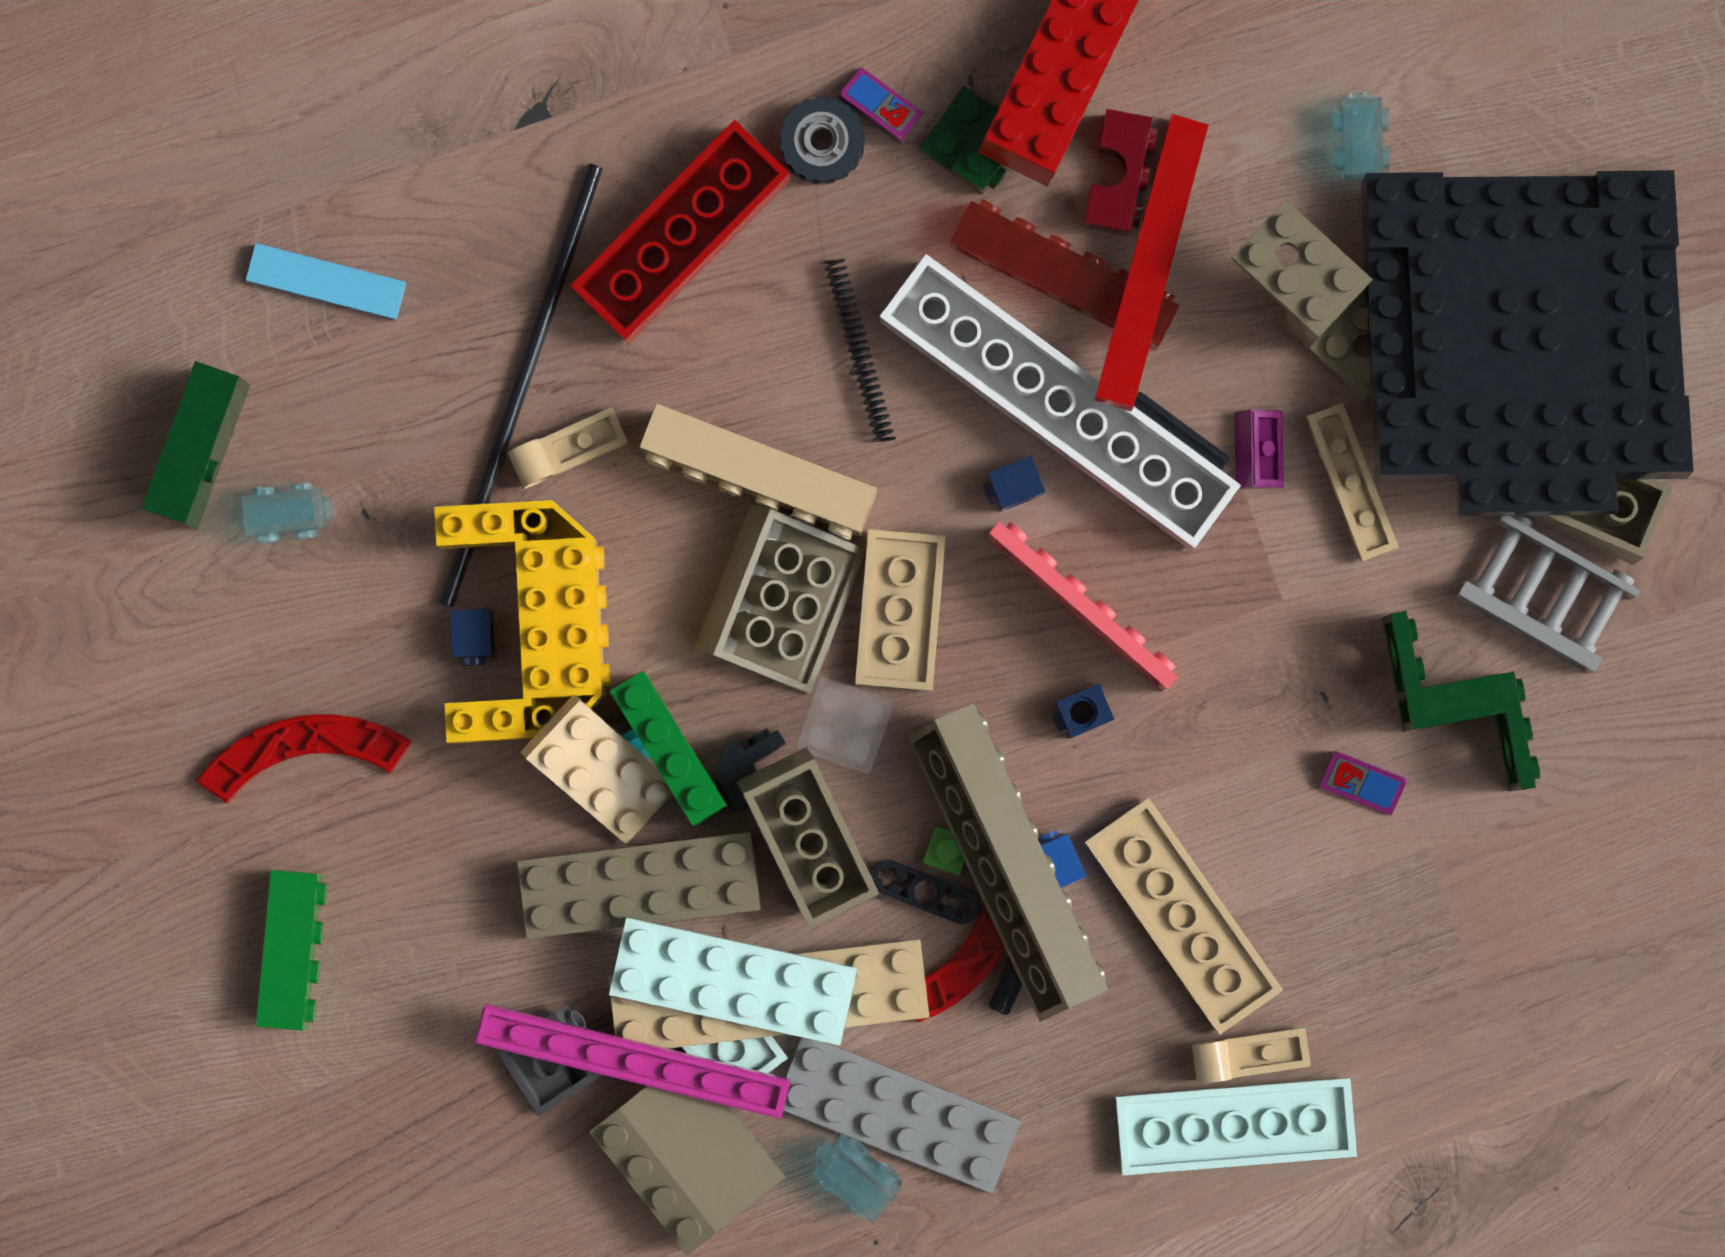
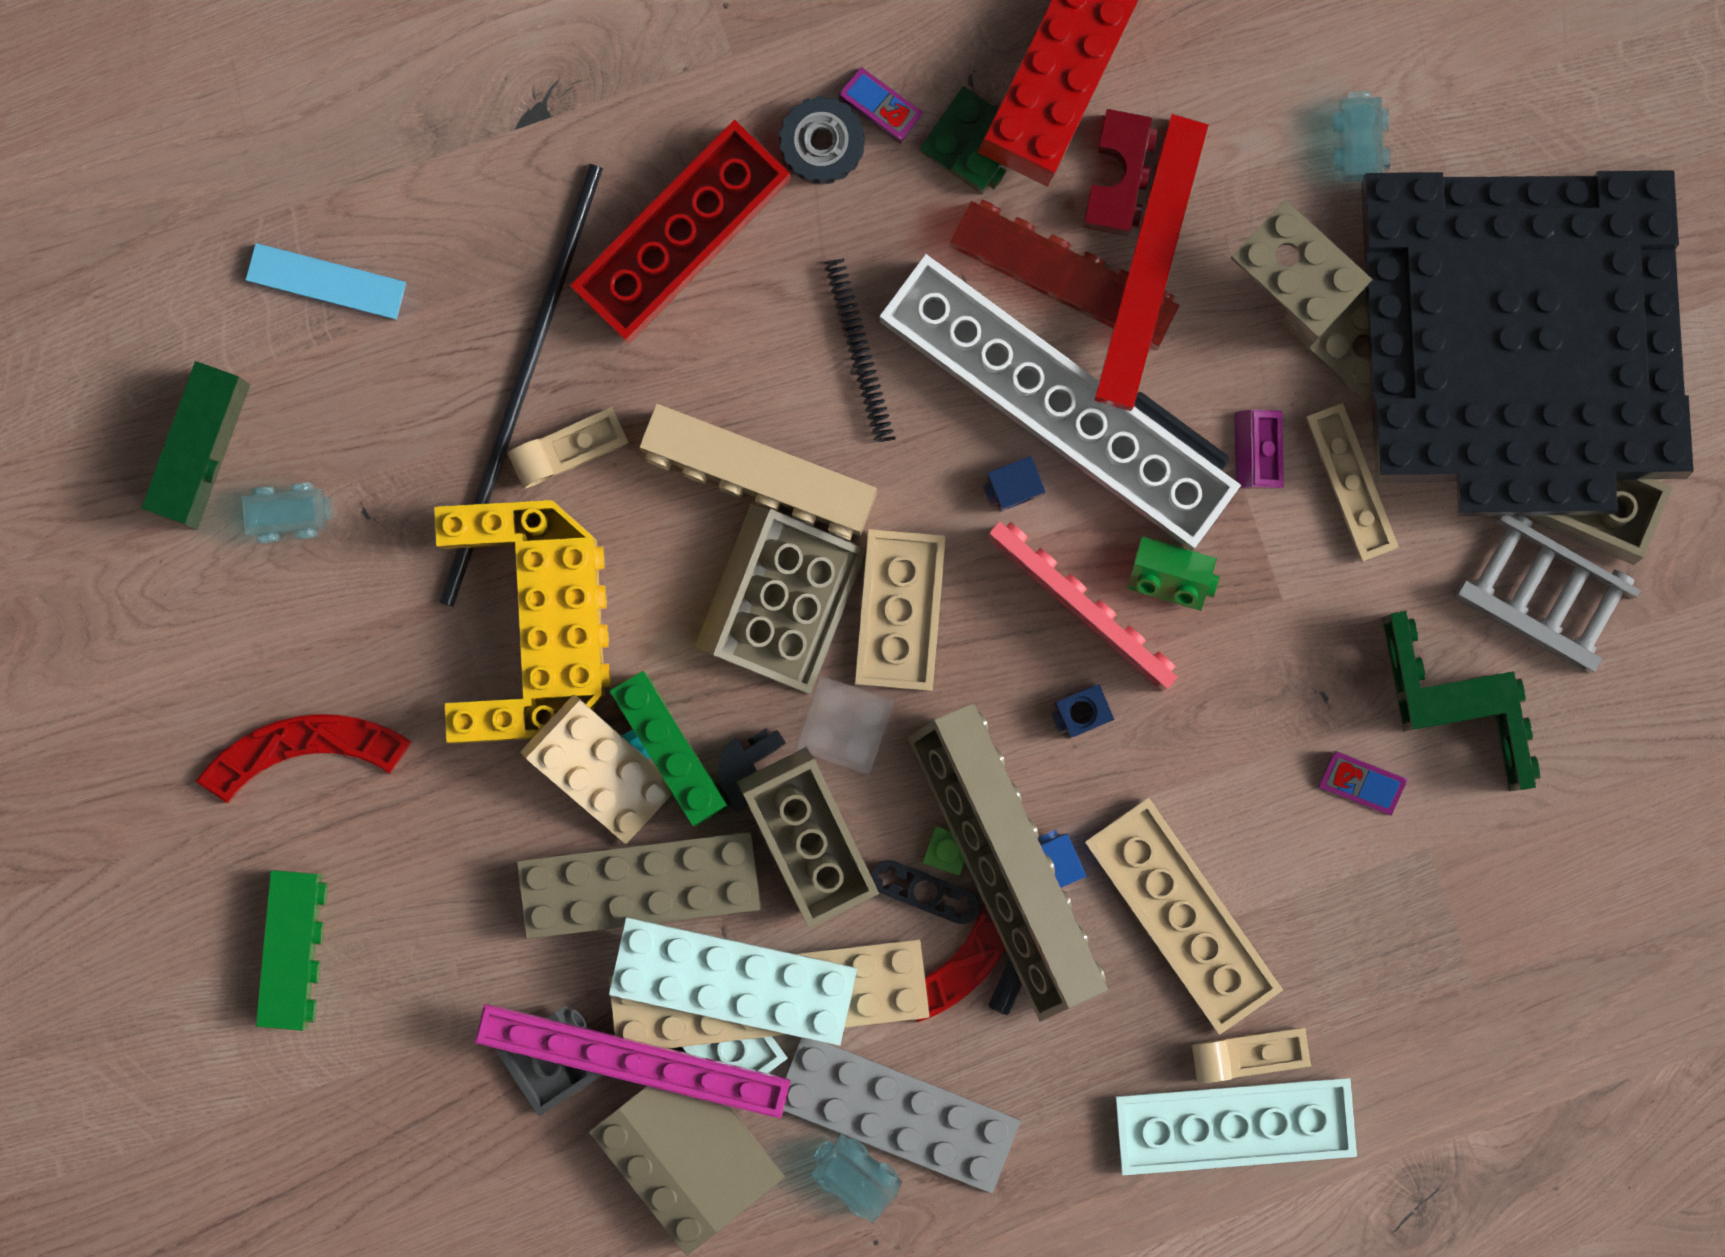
dark blue brick [451,609,495,666] -> none
none -> green brick [1127,536,1220,611]

